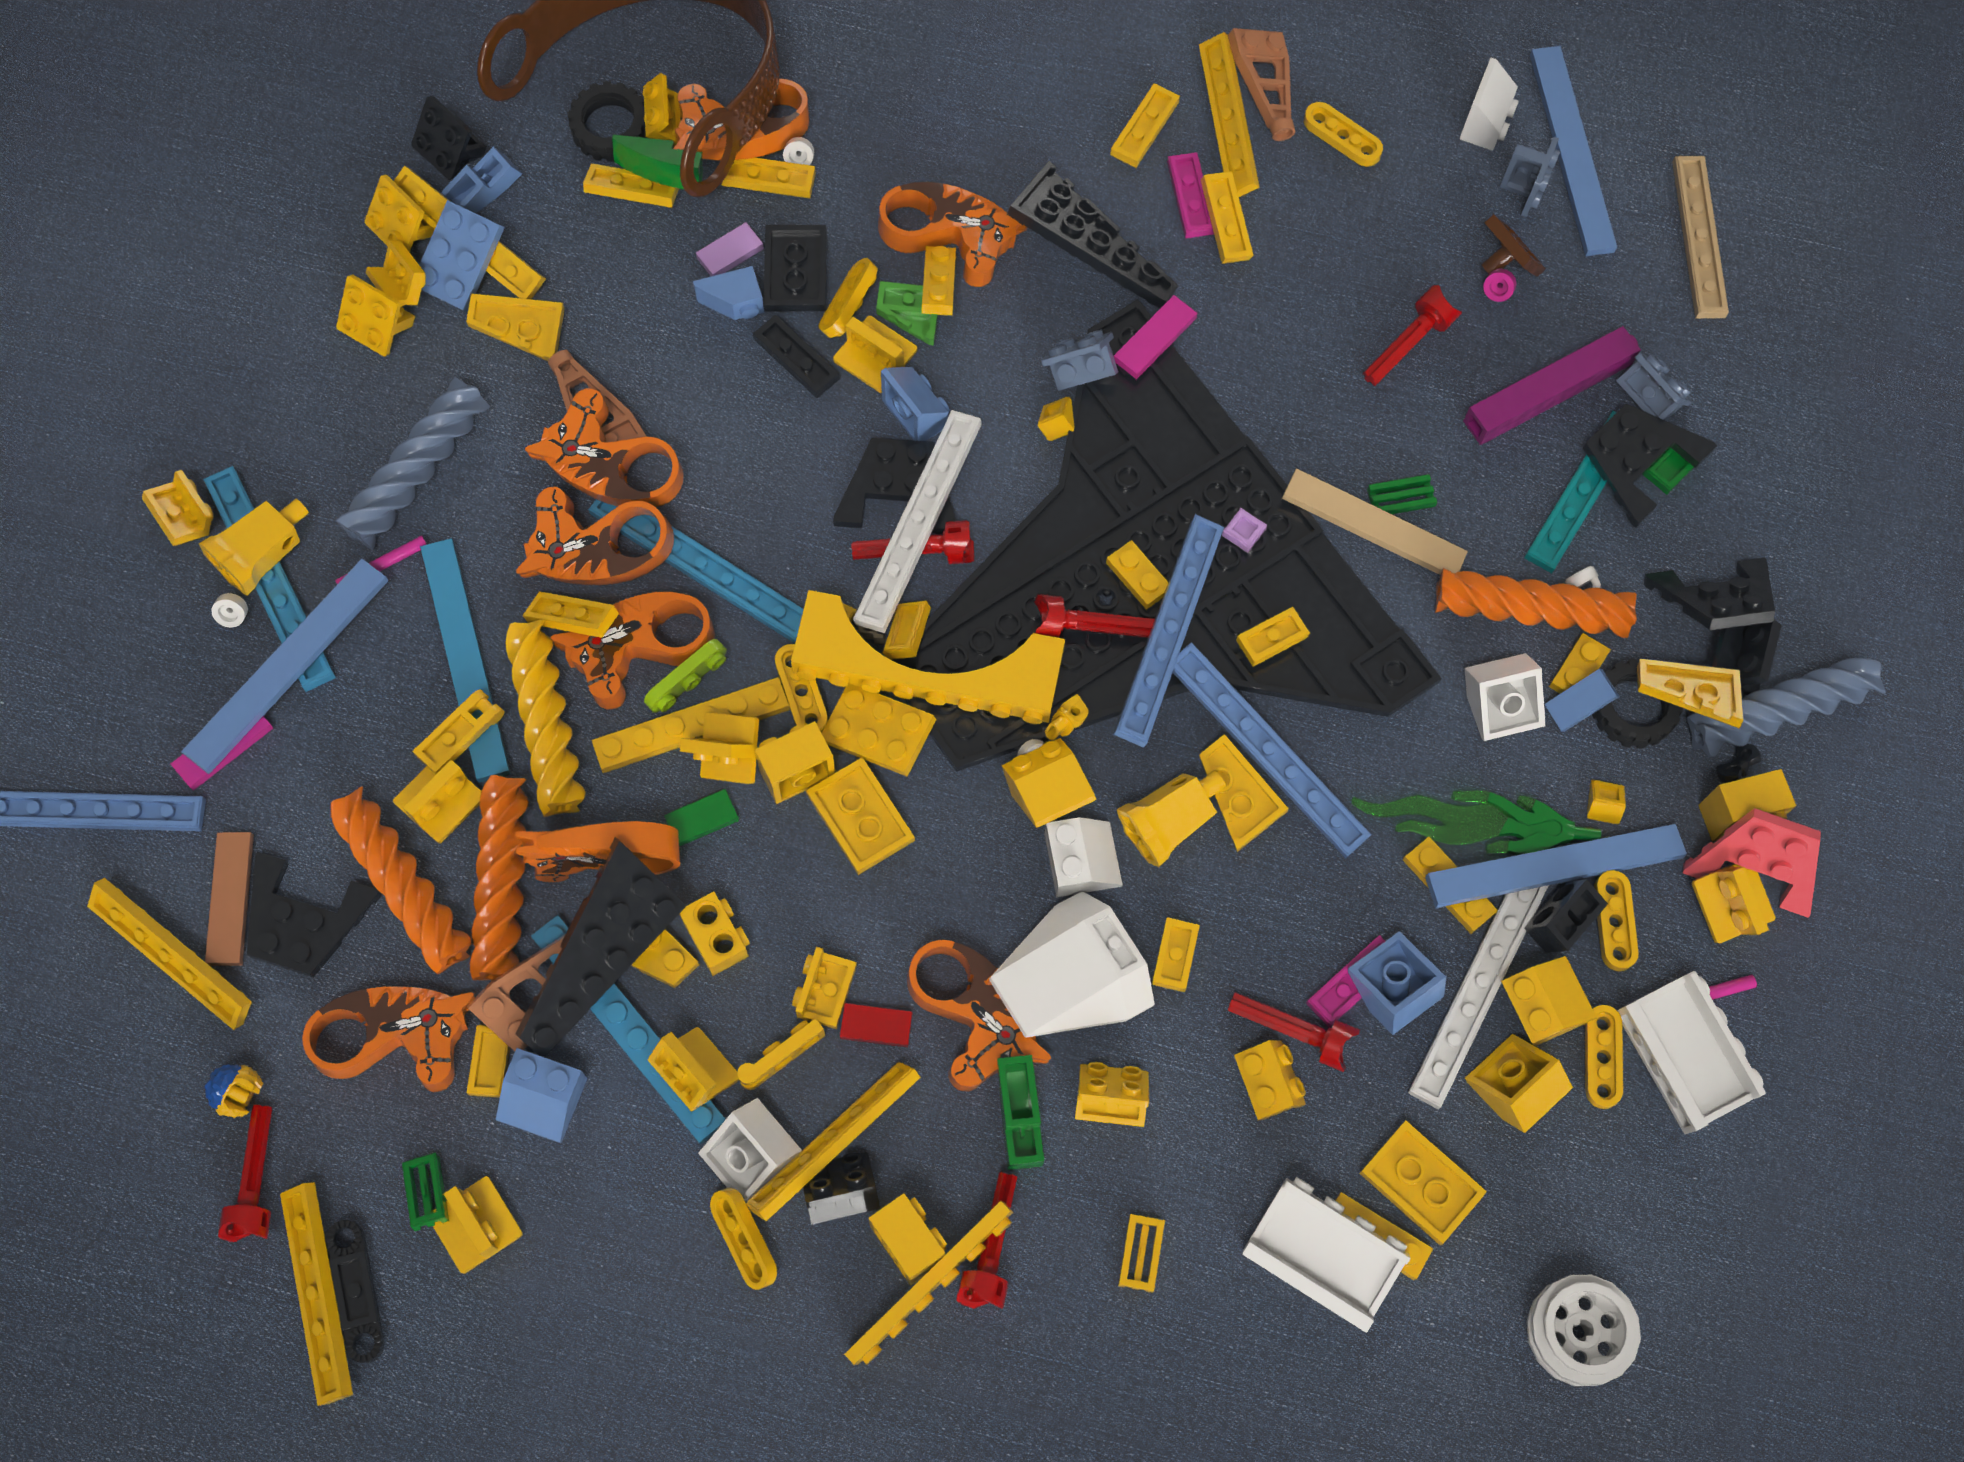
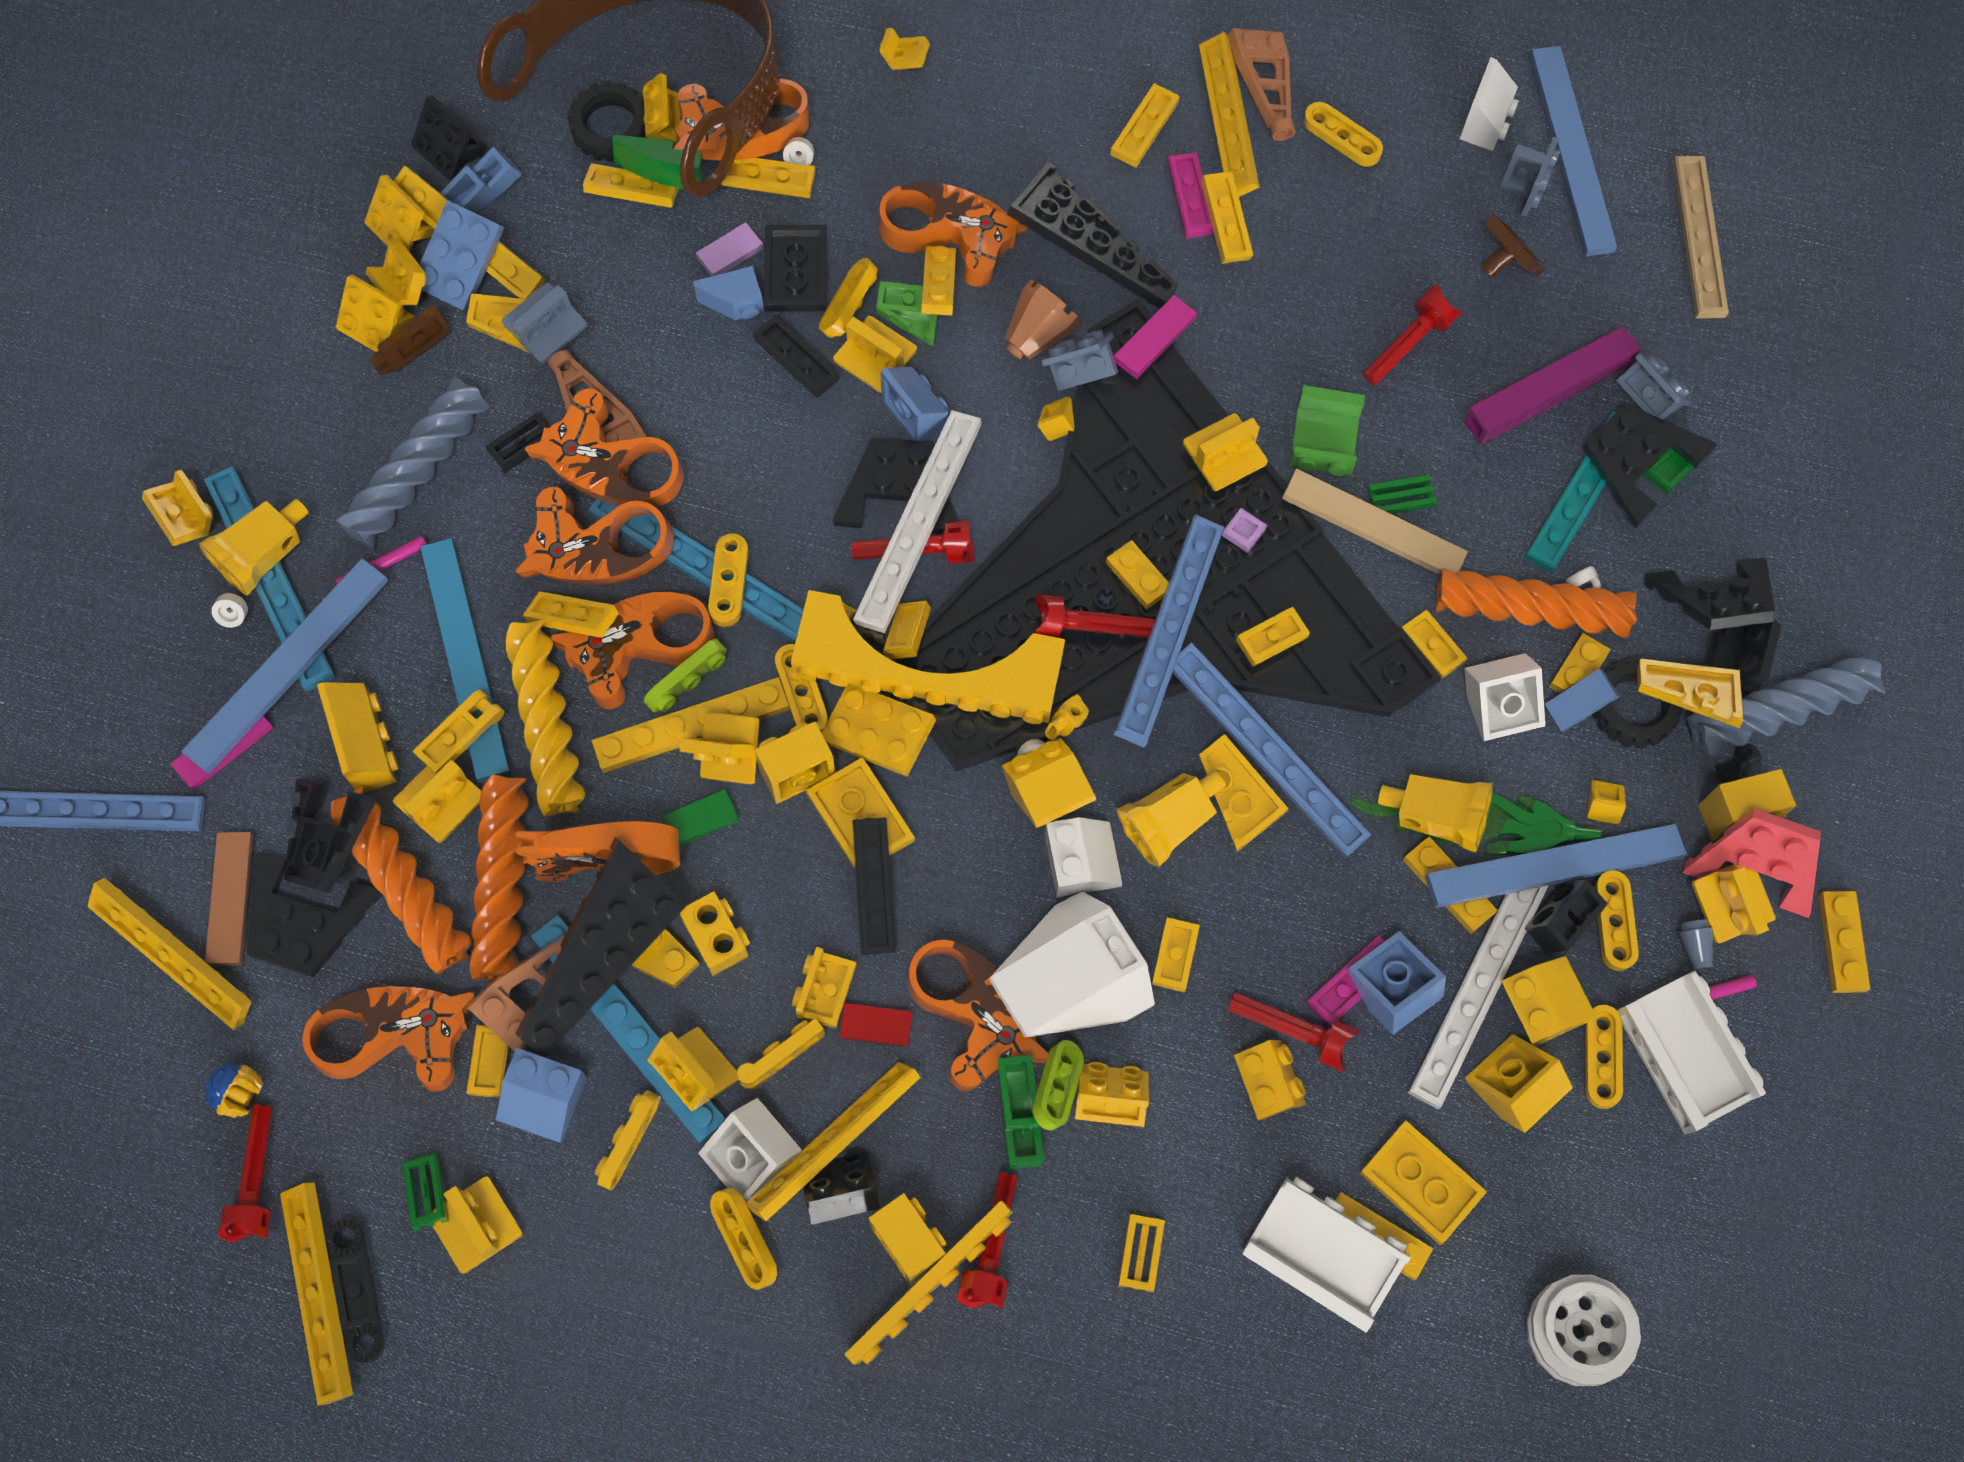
dark pink tile [1484,269,1517,302] -> none
none -> black wing [284,779,377,893]
none -> yellow slope [317,682,399,794]
none -> reddish brown hinge [370,305,451,375]
none -> black tile [485,413,549,474]
none -> sand blue bracket [501,283,588,364]
none -> yellow plate [595,1090,661,1191]
none -> yellow plate [708,533,749,627]
none -> black tile [852,818,896,955]
none -> yellow bracket [880,28,930,70]
none -> nougat cone [1004,280,1081,360]
none -> lime plate [1033,1040,1084,1131]
none -> yellow bracket [1183,413,1268,491]
none -> bright green panel [1289,385,1365,476]
none -> yellow piece [1378,774,1492,853]
none -> yellow plate [1401,610,1468,680]
none -> sand blue cone [1678,919,1713,970]
none -> yellow plate [1818,891,1870,993]

